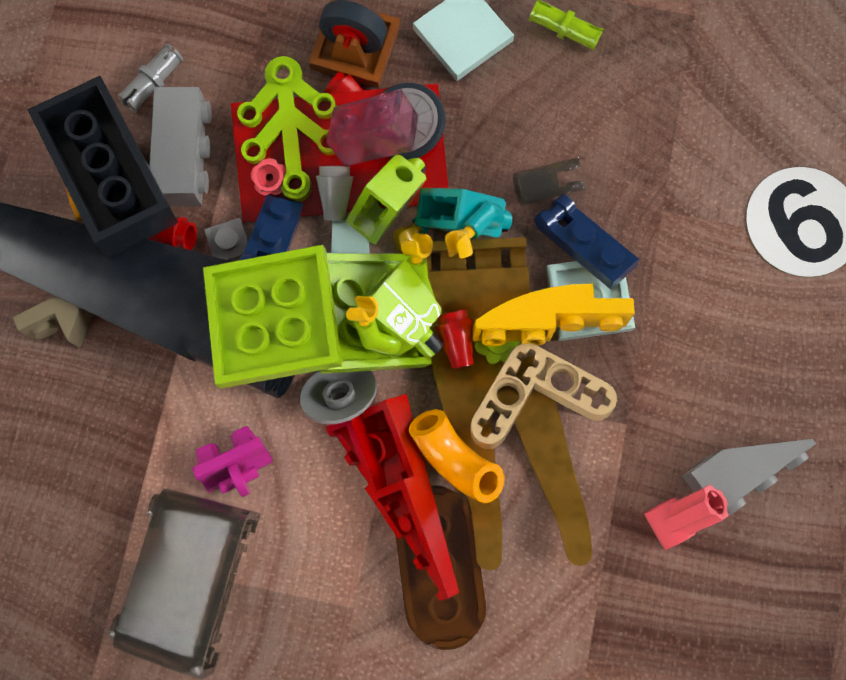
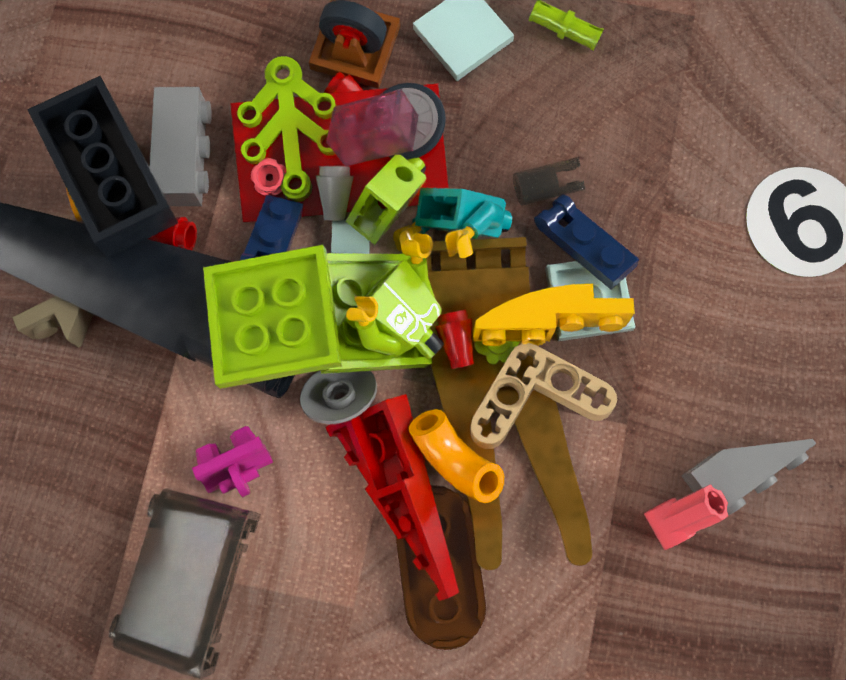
light grey pin [117,43,184,113] -> none
light grey plate [204,218,249,262] -> none

